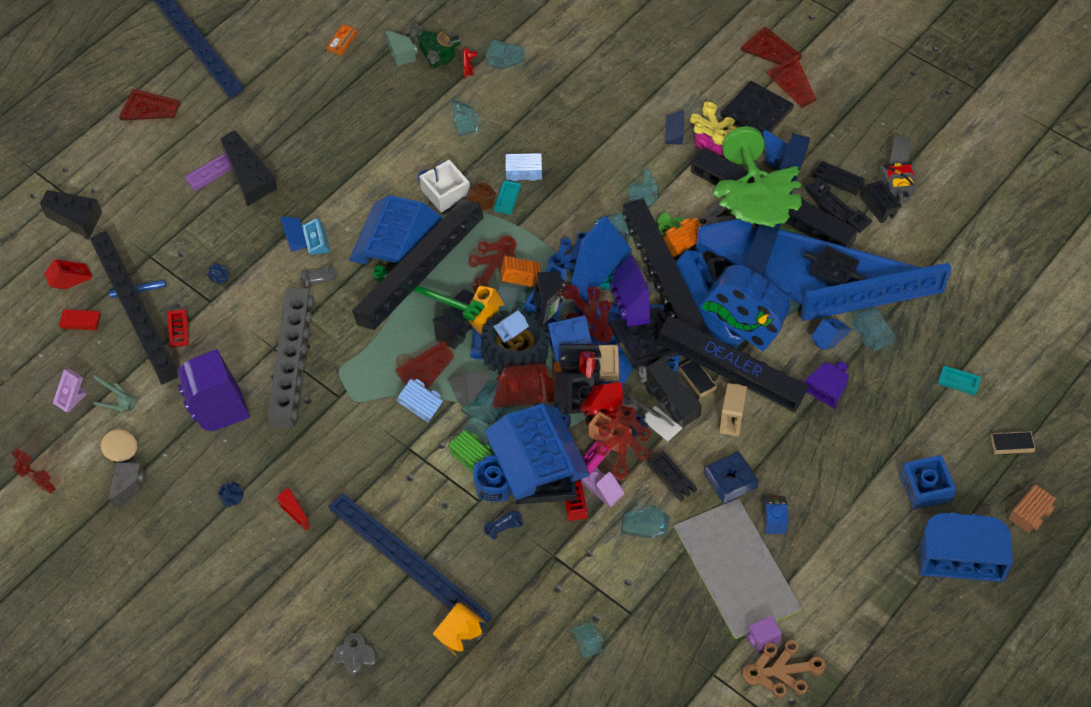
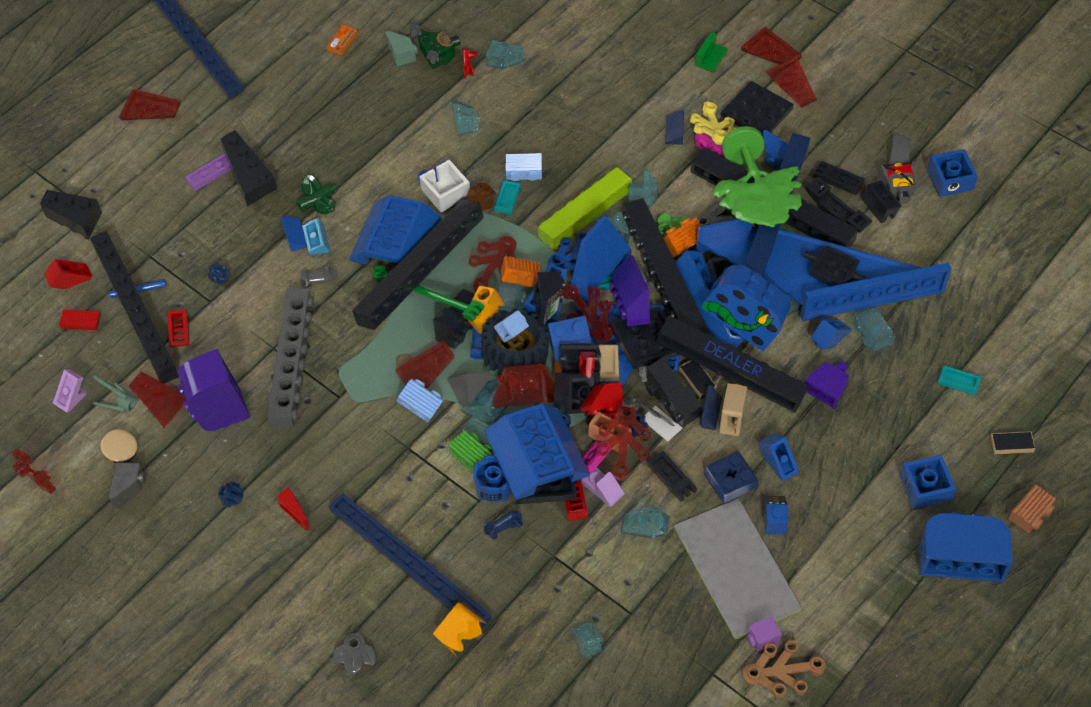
none -> clear red wing [129,371,185,428]
none -> dark green plant [296,173,338,214]
none -> lime brick [538,167,632,250]
none -> green panel [695,32,728,73]
none -> dark blue slope [701,385,722,430]
none -> blue slope [758,433,799,481]
none -> blue brick [927,149,978,197]

